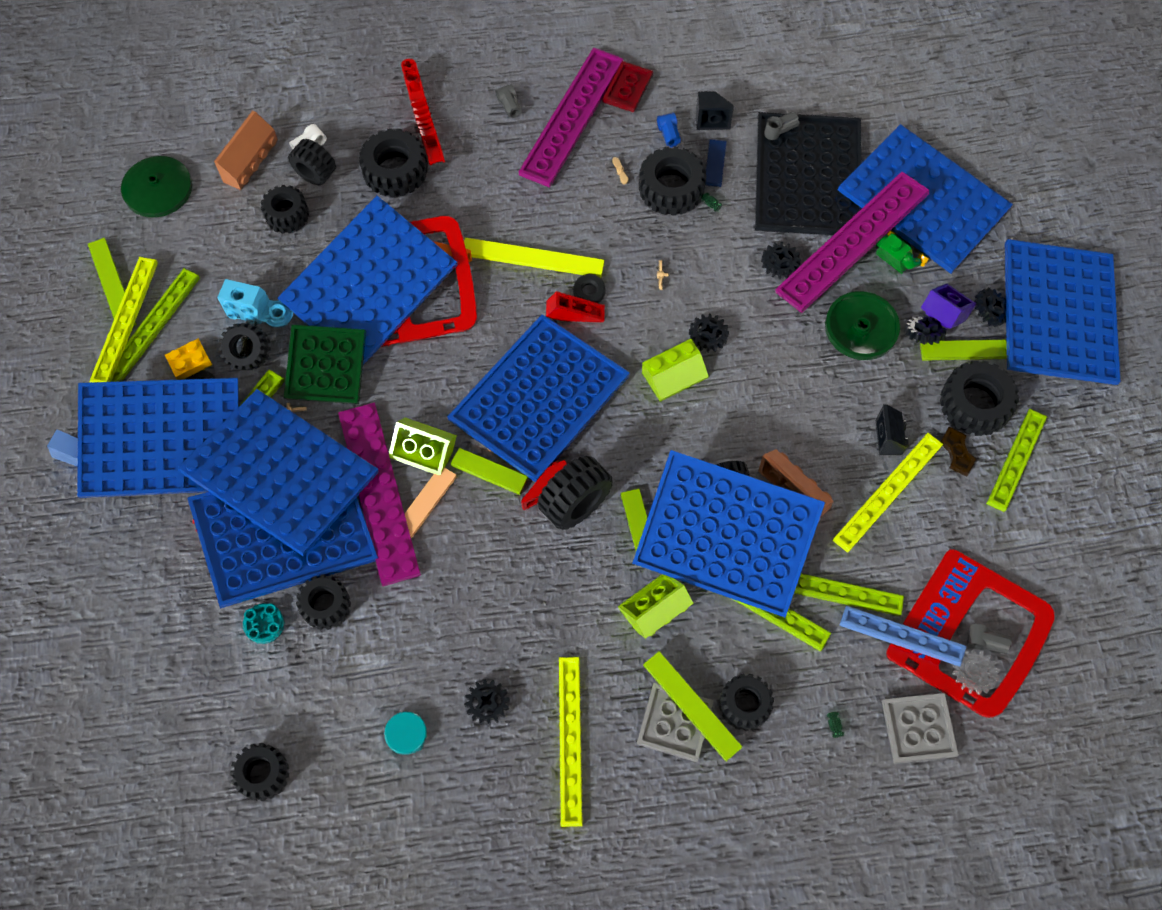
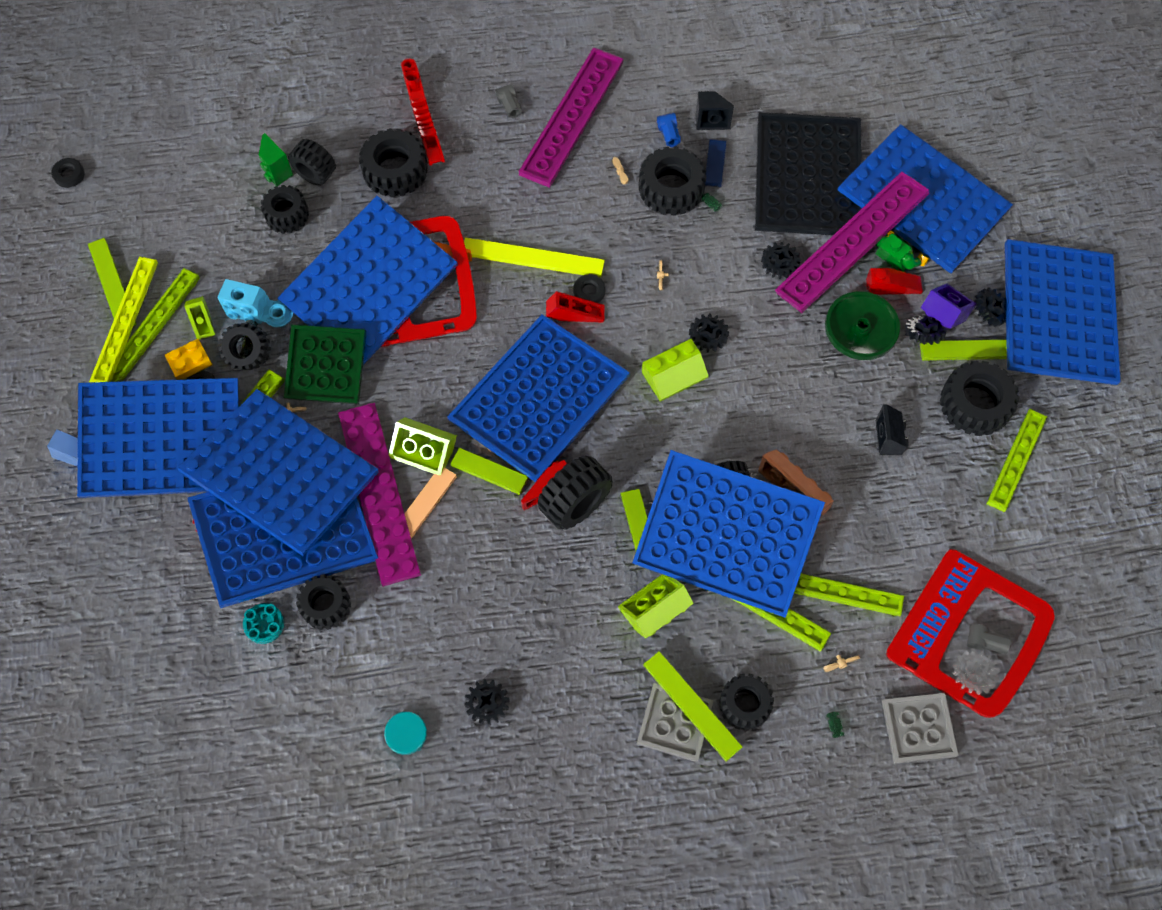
dark green dish [121,156,192,218] -> none
nougat slope [214,110,278,190] -> none
black tyre [230,743,290,801] -> none
white piece [289,124,326,149] -> none
neon yellow tile [559,657,582,827] -> none
dark red plate [603,61,653,113] -> none
dark grey piece [764,112,799,140] -> none
neon yellow tile [832,433,943,553] -> none
medium blue tile [840,606,966,667] -> none
dark brown tile [941,427,976,477] -> none
none -> black tyre [51,158,85,188]
none -> lime slope [184,296,215,340]
none -> green slope [259,133,293,186]
none -> tan piece [823,655,860,672]
none -> red slope [866,268,923,295]

